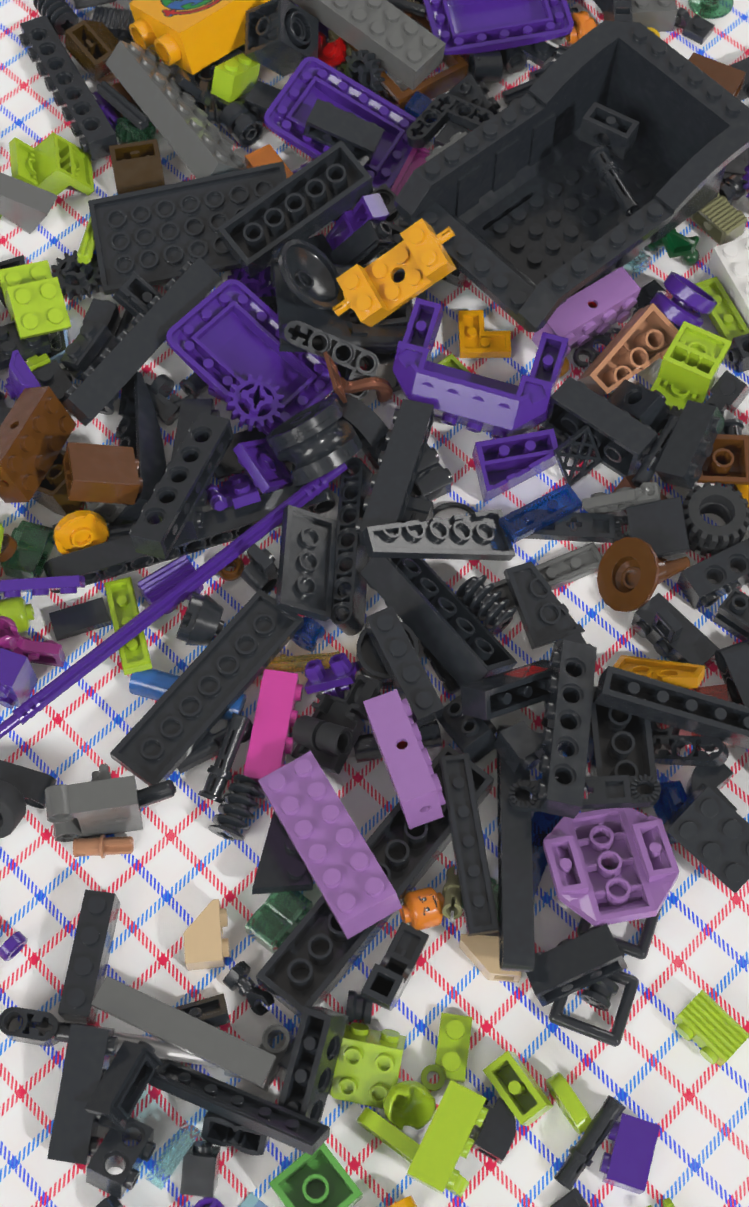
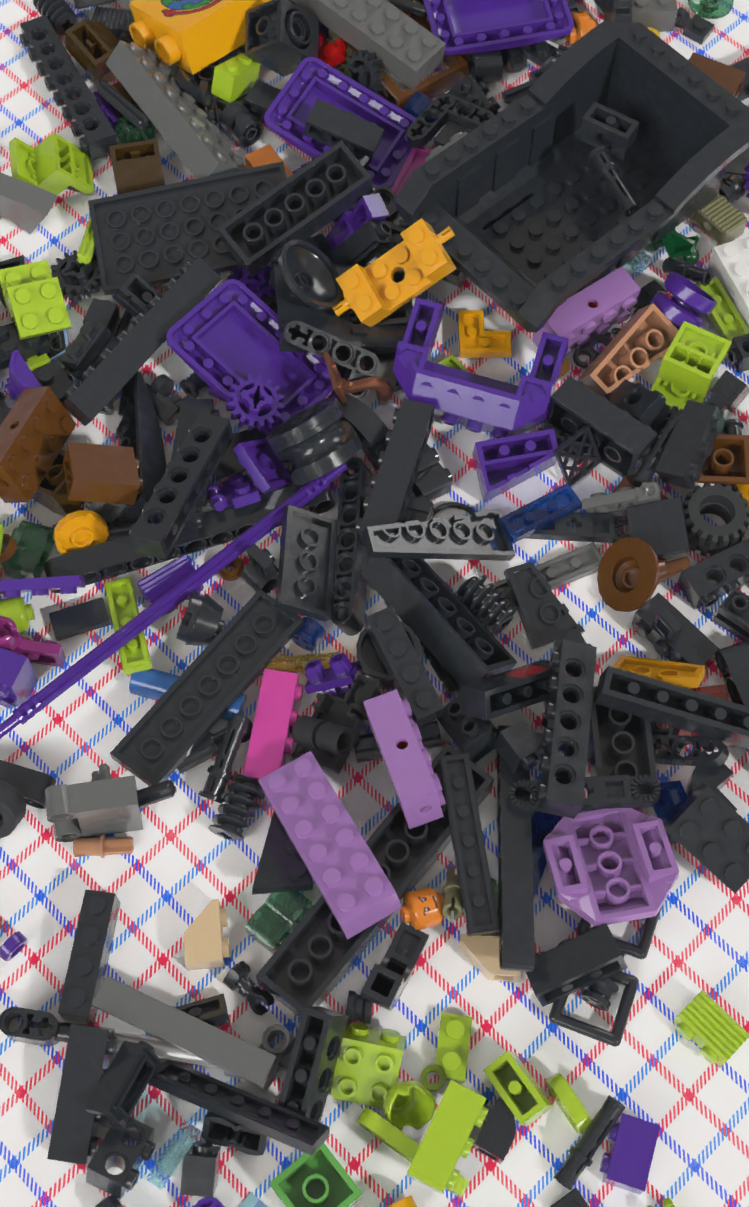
none -> black pin [662,257,713,286]

